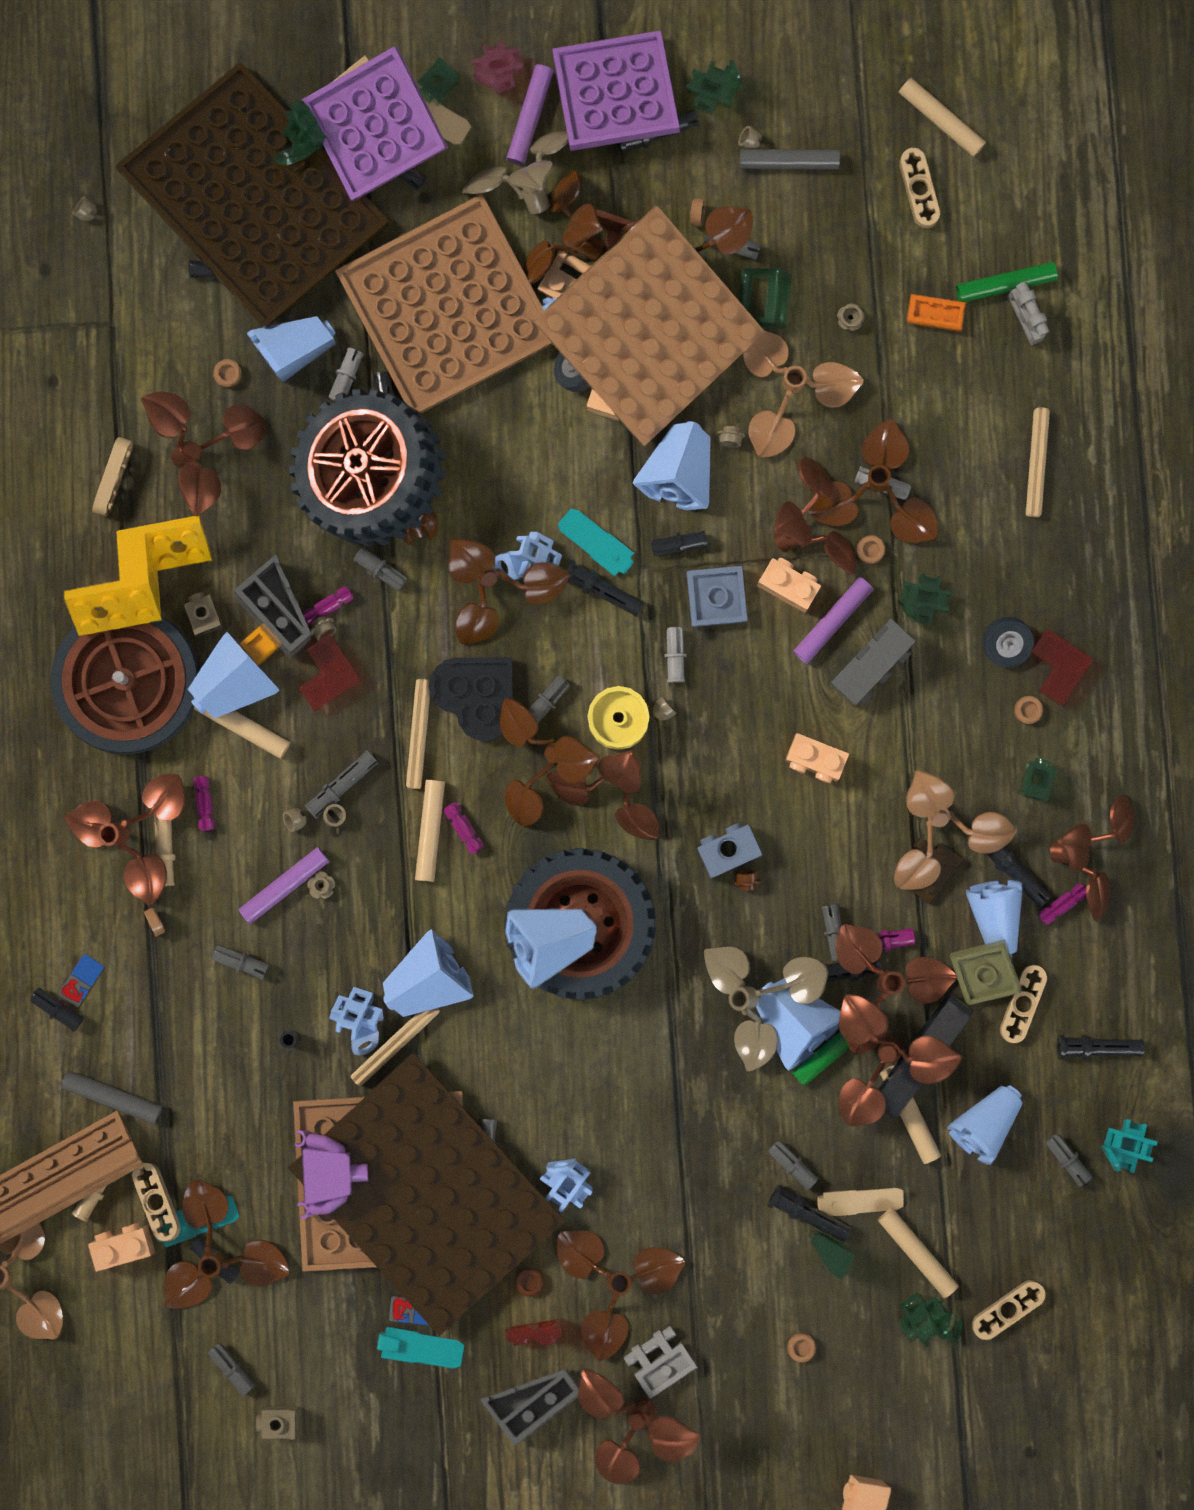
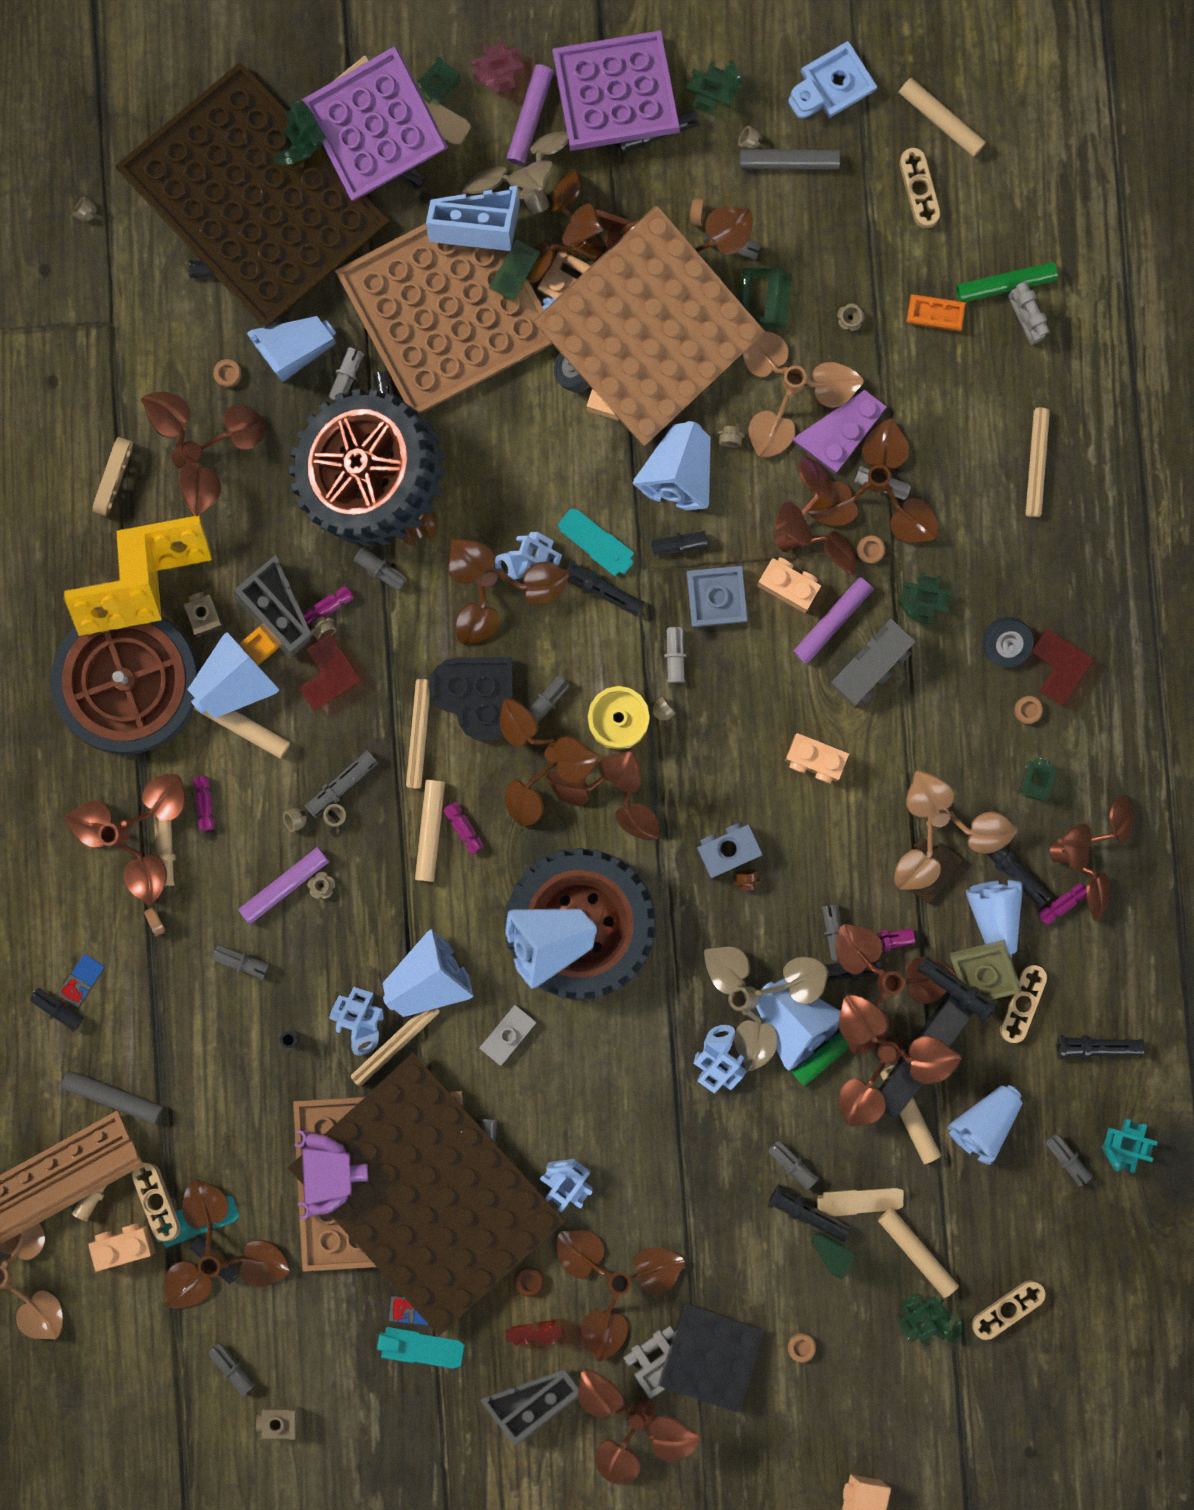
none -> light blue wedge [426,186,520,251]
none -> light grey plate [480,1005,537,1066]
none -> clear green plate [489,239,541,303]
none -> black plate [658,1304,764,1413]
none -> light blue piece [694,1025,747,1093]
none -> light blue plate [788,41,877,118]
none -> medium lavender wing [792,390,887,474]
none -> black pin [917,957,999,1023]

